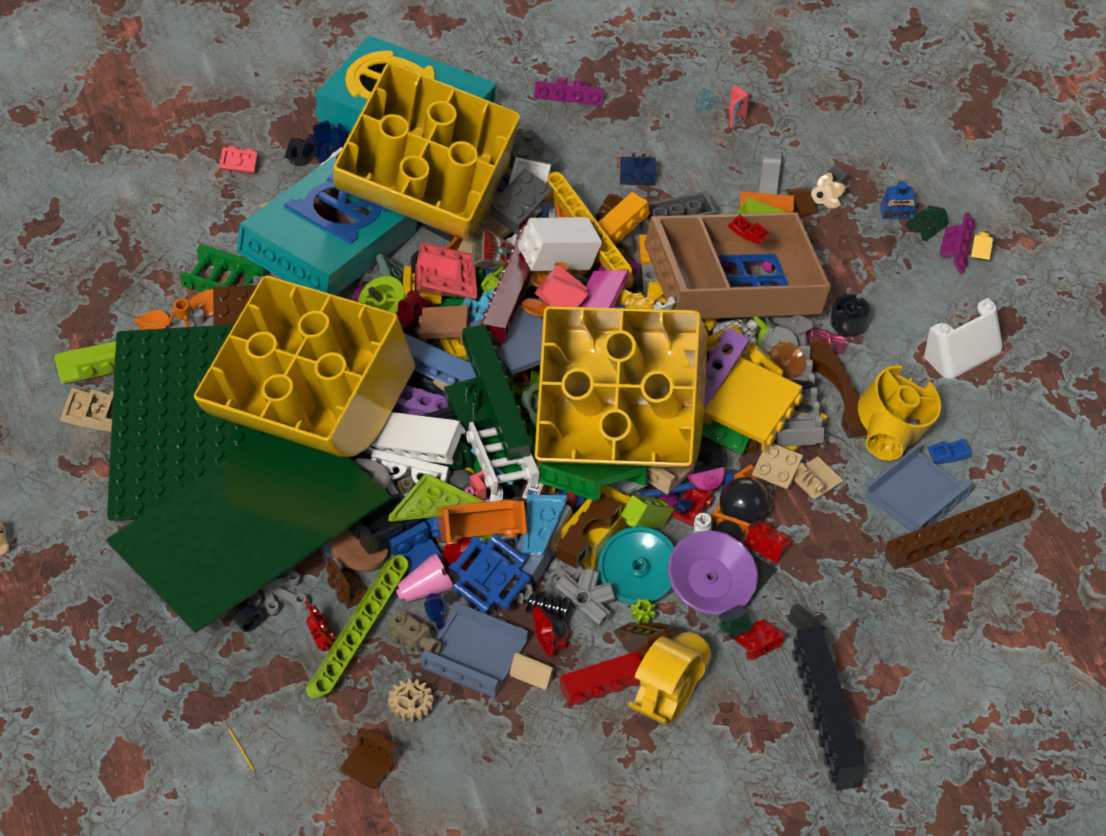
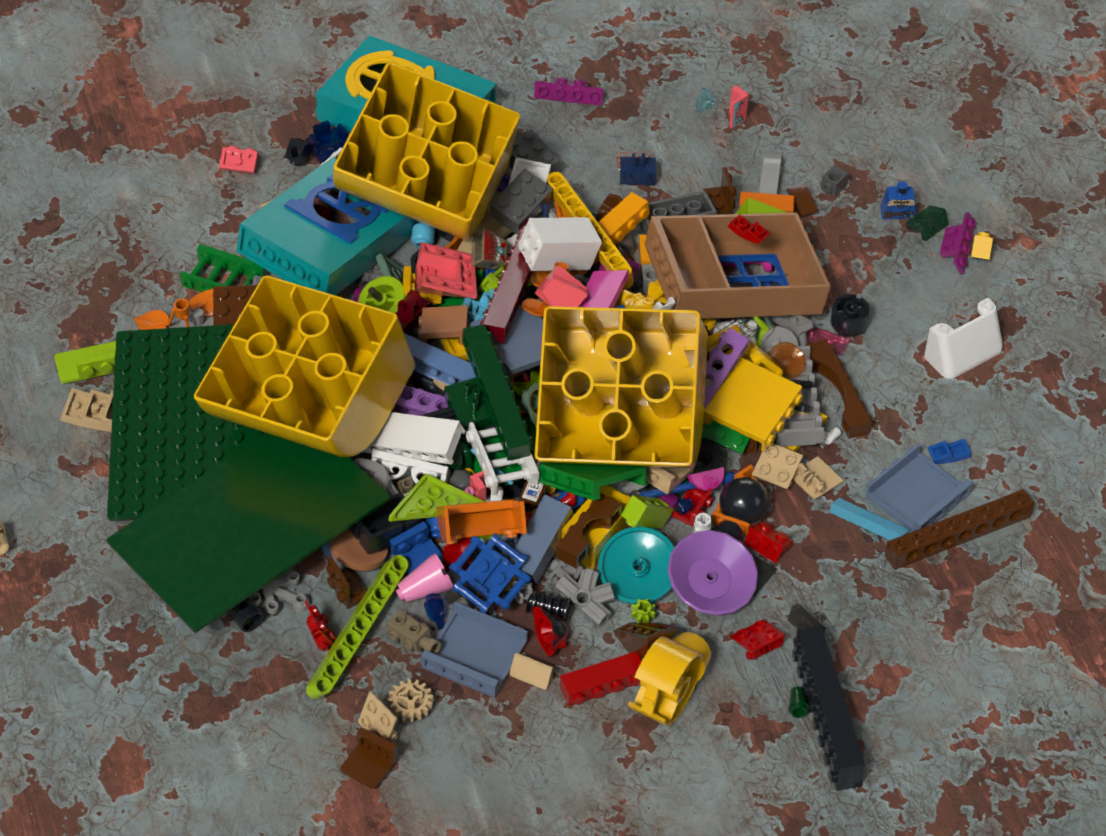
piece [224,714,270,778] -> none
dark azure wing [523,495,568,555] -> none
clear green brick [718,604,753,639] -> none
tan plate [811,173,846,209] -> none
yellow animal [858,365,941,461] -> none
none -> tan hinge [358,691,398,742]
none -> medium azure head [411,222,435,249]
none -> reddish brown bracket [703,167,737,215]
none -> dark green cone [788,687,809,718]
none -> white arm [821,427,841,445]
none -> medium azure slope [830,498,910,540]

